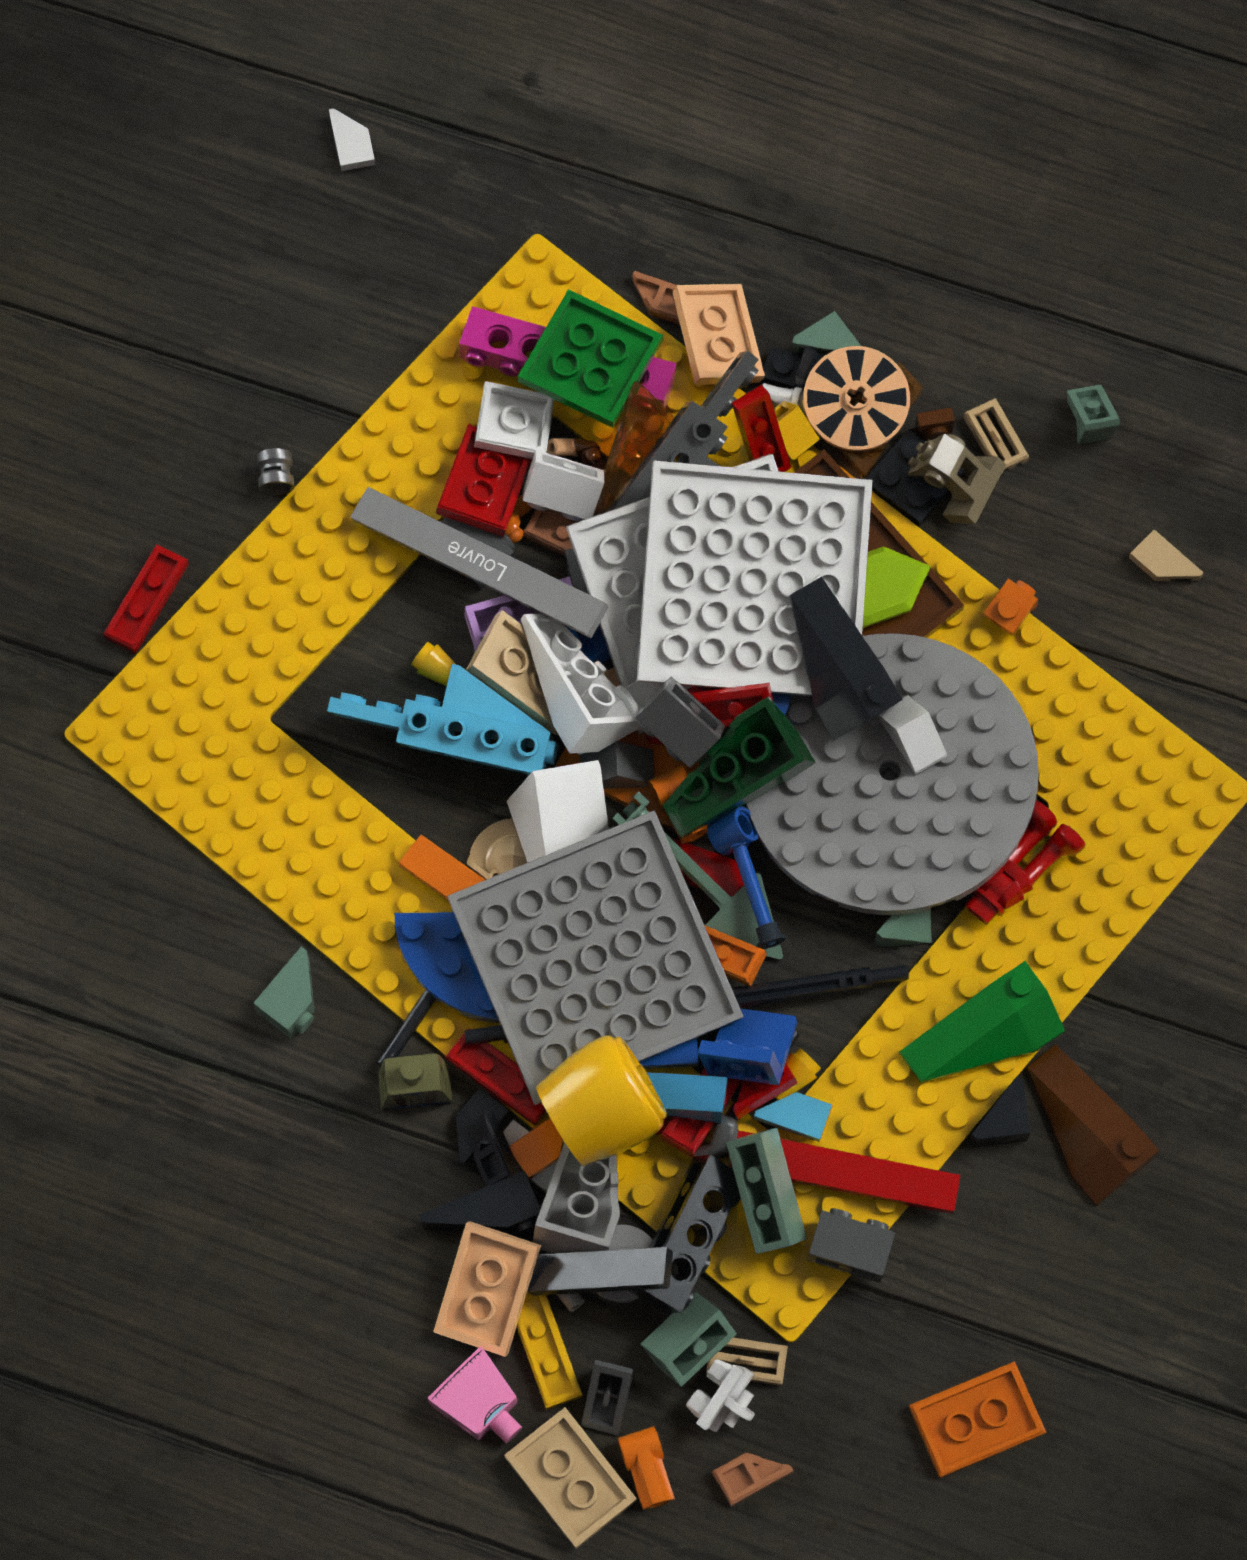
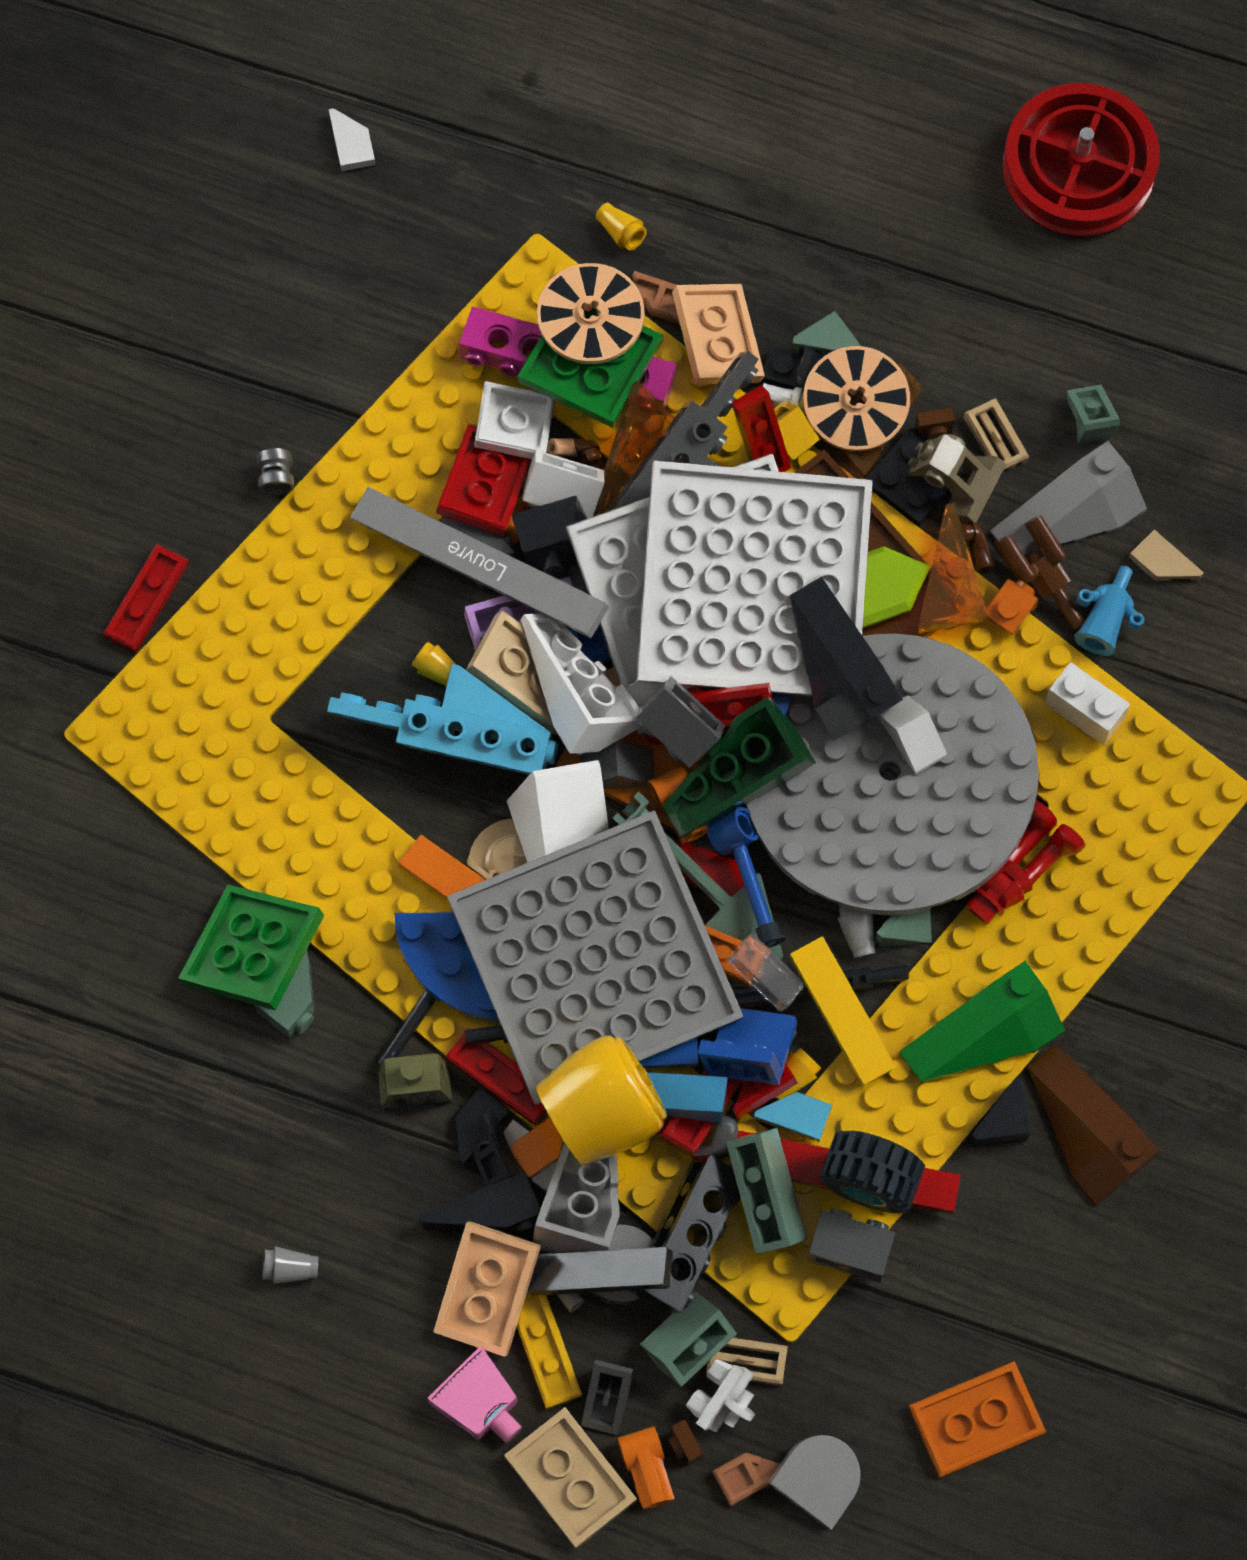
none -> green plate [178,885,324,1011]
none -> light grey cone [262,1246,318,1284]
none -> black torso [512,495,588,580]
none -> light nougat piece [537,263,644,364]
none -> yellow cone [595,203,647,251]
none -> reddish brown plate [668,1419,703,1466]
none -> clear slope [726,932,805,1011]
none -> light grey tile [767,1435,860,1530]
none -> yellow tile [789,936,896,1086]
none -> black wheel [819,1131,925,1213]
none -> light grey cone [837,907,876,959]
none -> clear orange wing [917,503,988,633]
none -> reddish brown arm [957,522,995,574]
none -> light grey wedge [990,441,1147,556]
none -> reddish brown plant [994,515,1085,630]
none -> red wheel [1003,83,1160,237]
none -> white brick [1044,662,1130,746]
none -> dark azure piece [1075,566,1144,656]

